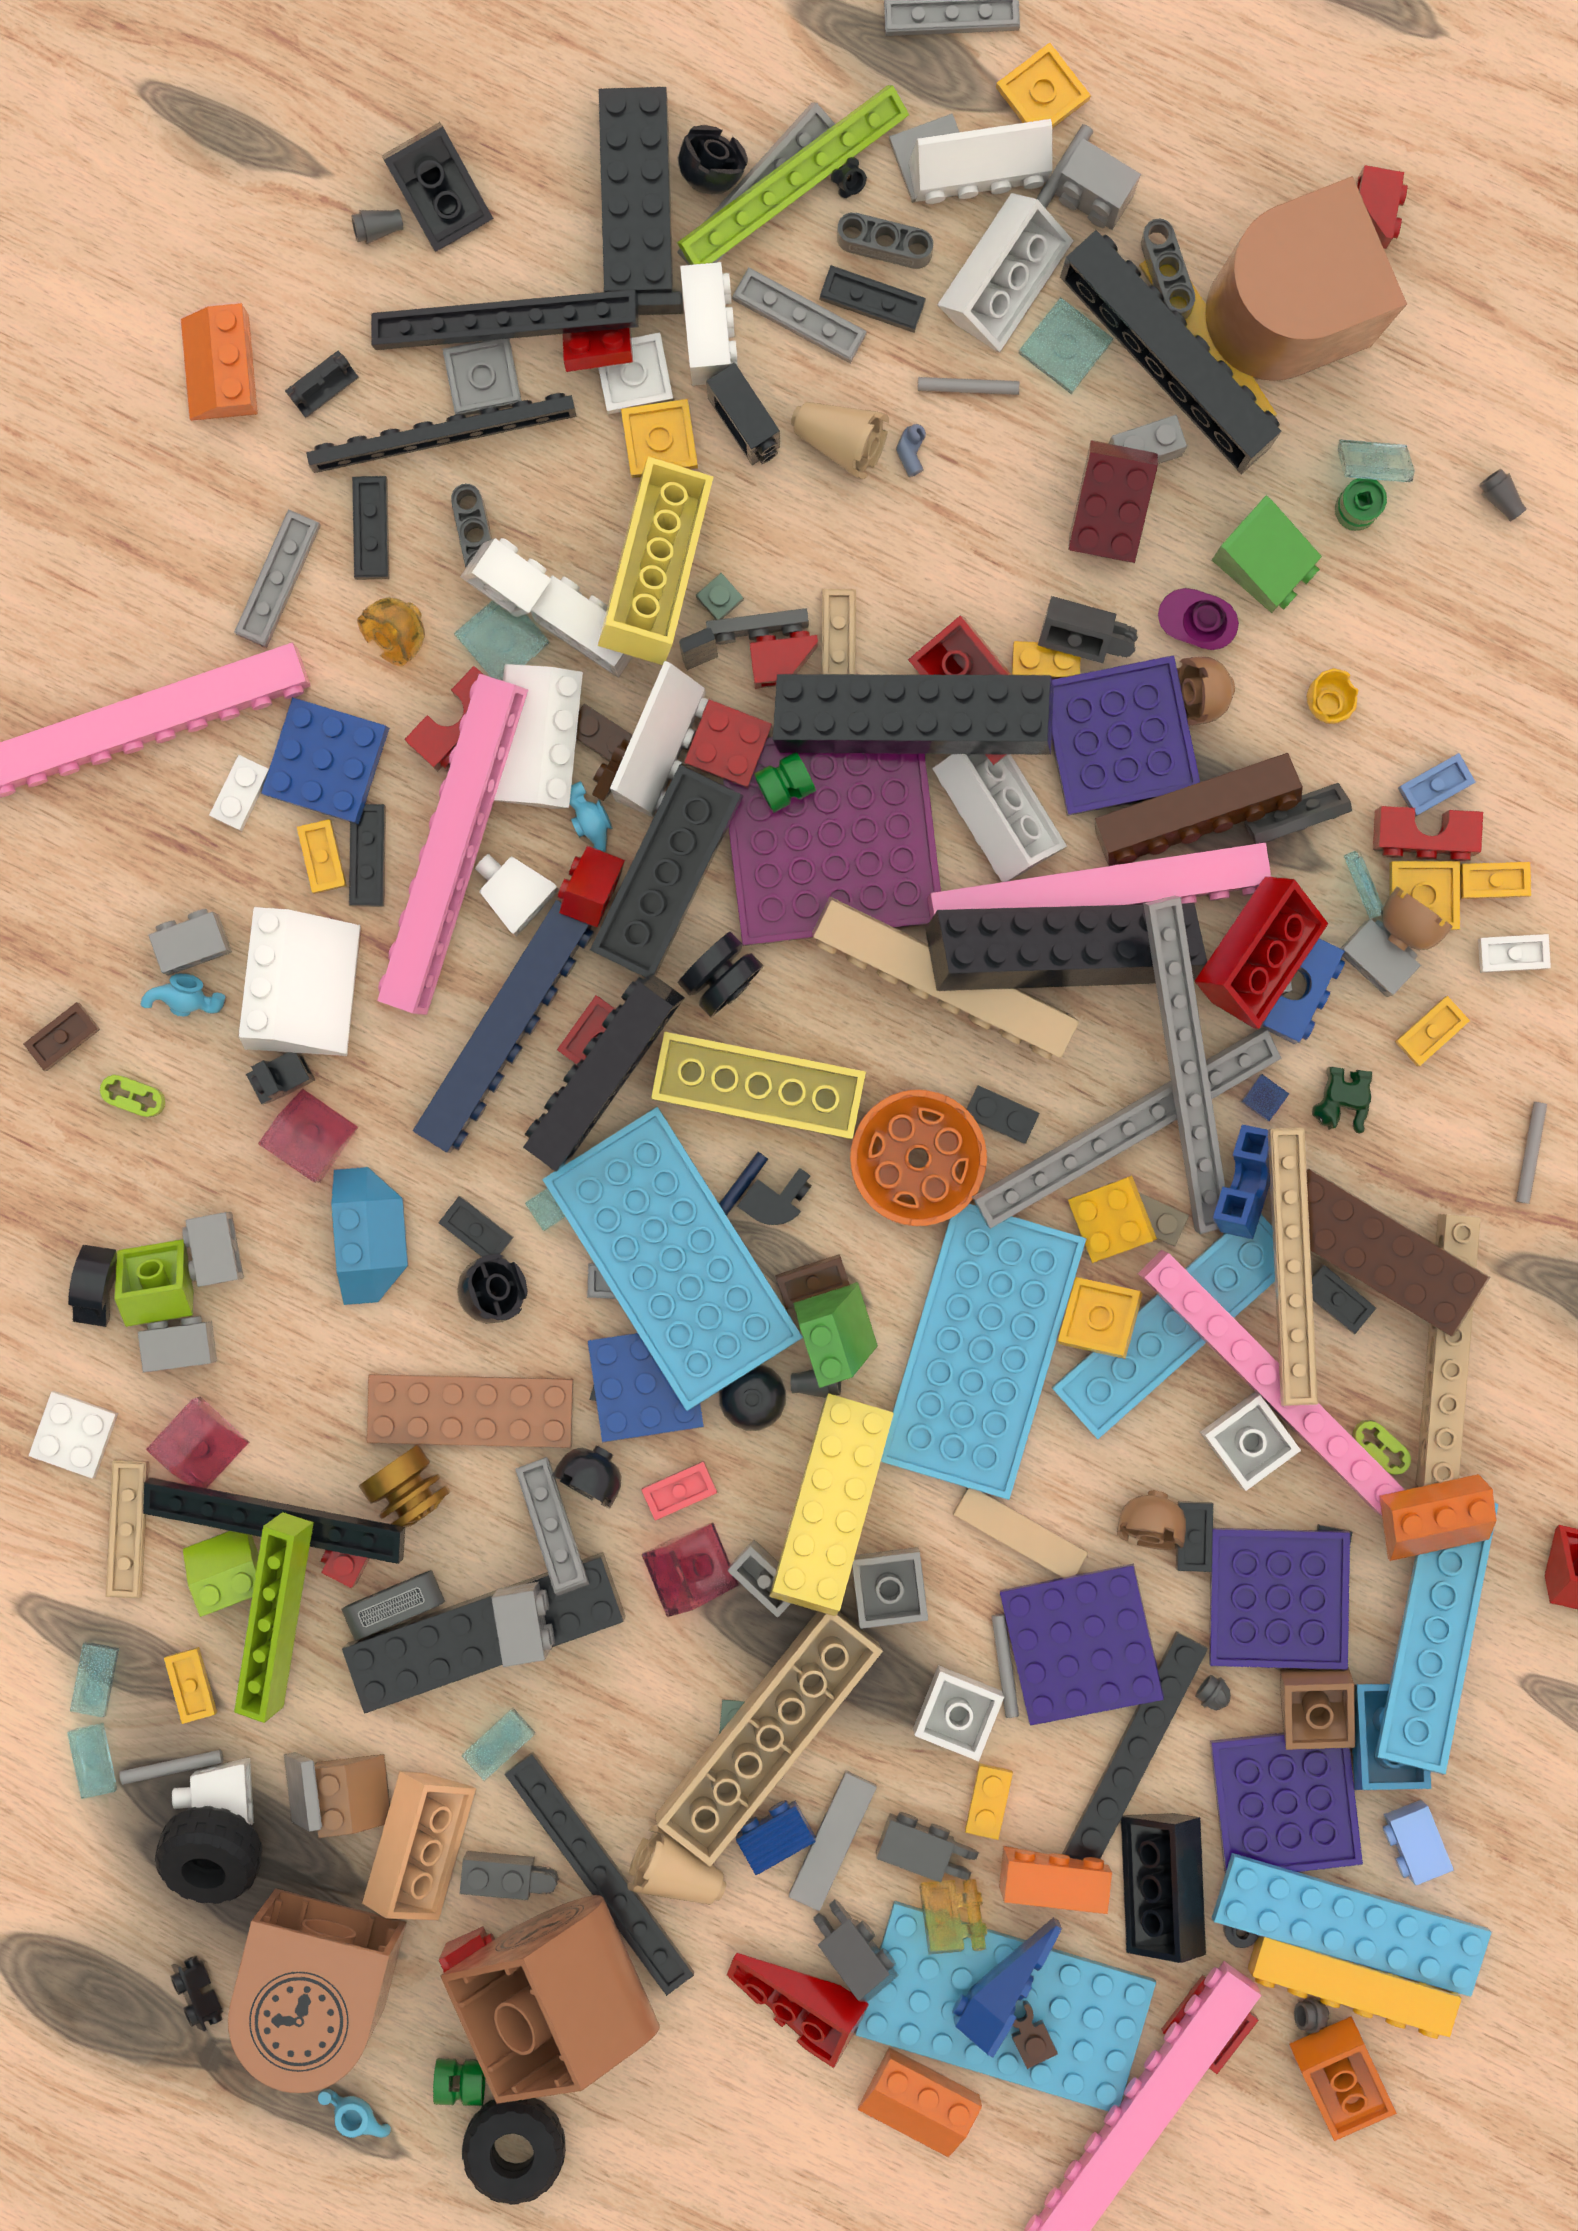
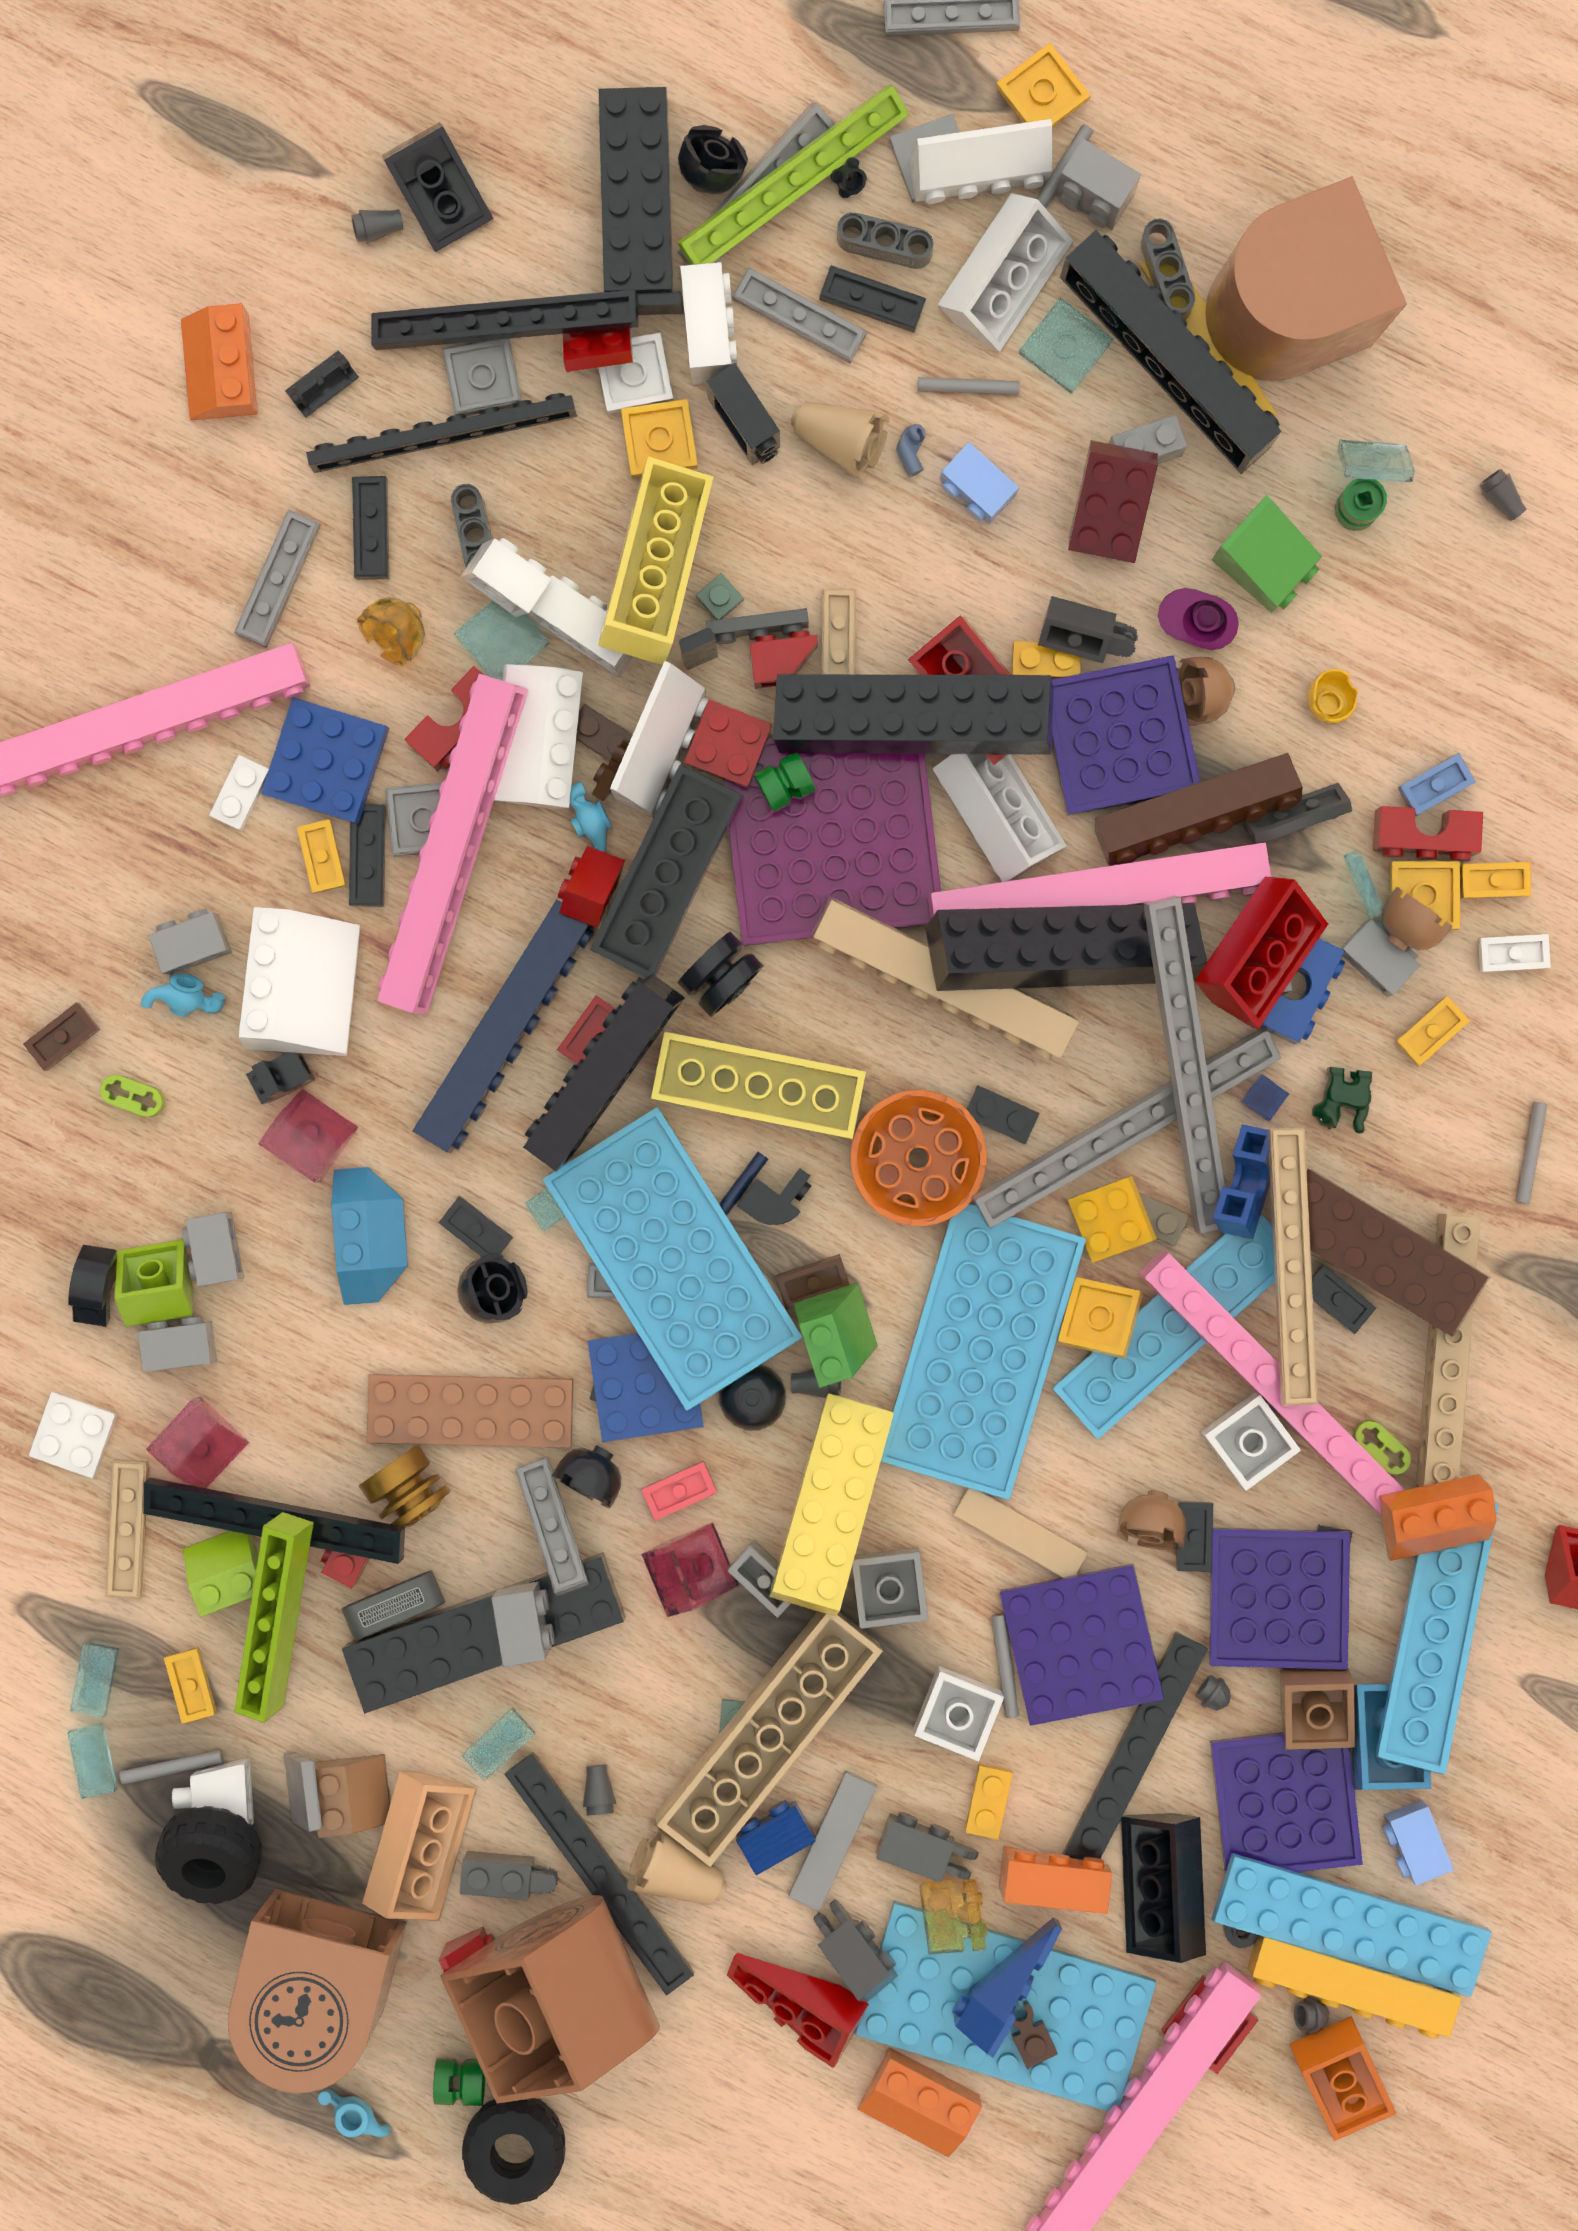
black hinge [170,1956,223,2031] -> none
white torso [475,854,560,937] -> none
red slope [1357,165,1408,249] -> none
none -> light grey tile [386,783,442,857]
none -> dark grey cone [583,1765,617,1816]
none -> light blue brick [940,442,1019,524]

